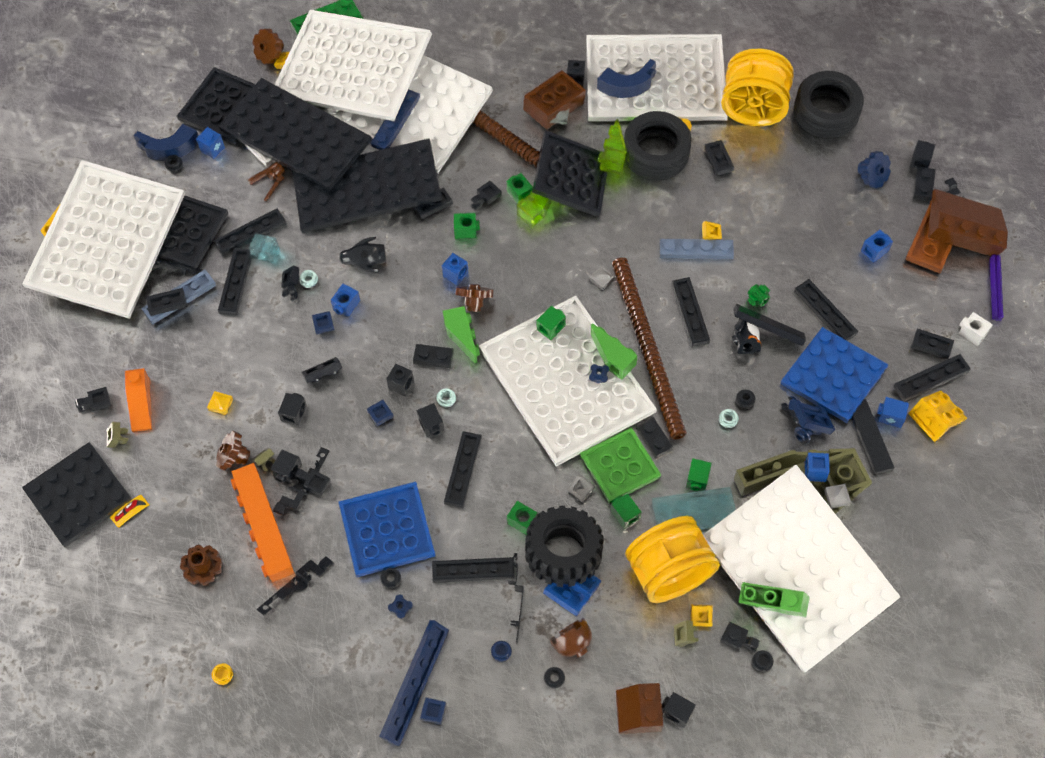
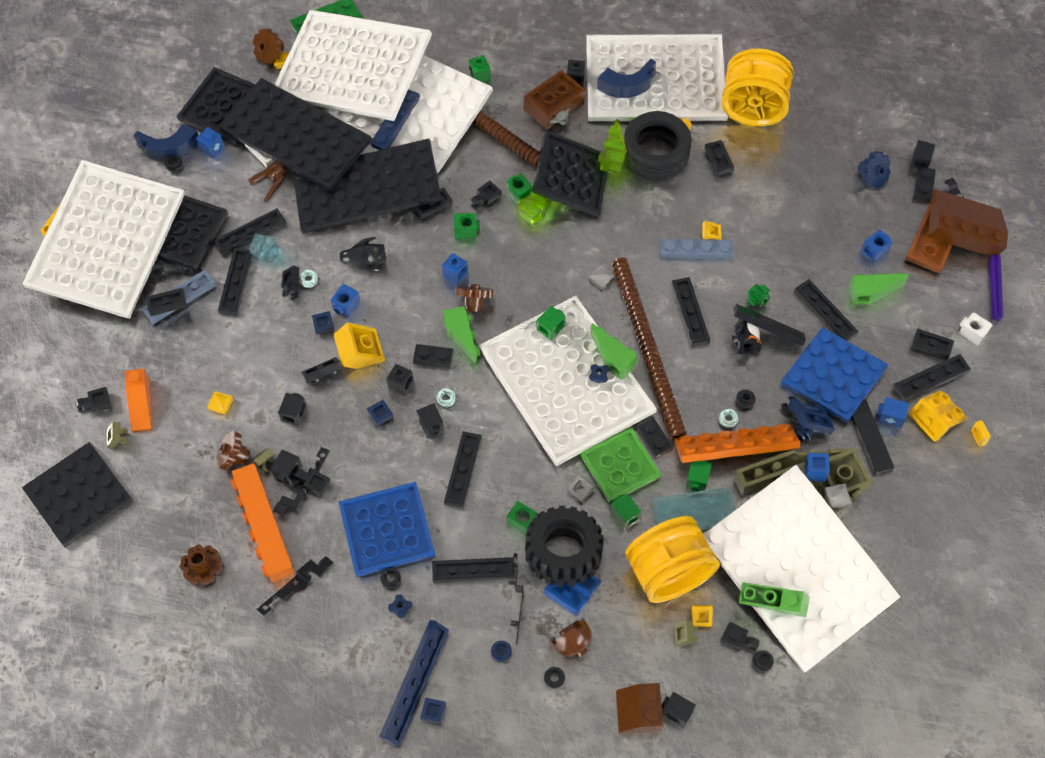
yellow sticker [110,495,149,528] -> none
yellow plate [212,663,233,685] -> none
black tyre [794,71,864,139] -> none
none -> yellow slope [334,323,385,369]
none -> green brick [468,55,491,83]
none -> orange plate [674,424,800,463]
none -> bright green slope [849,273,909,304]
none -> yellow tile [971,420,991,447]

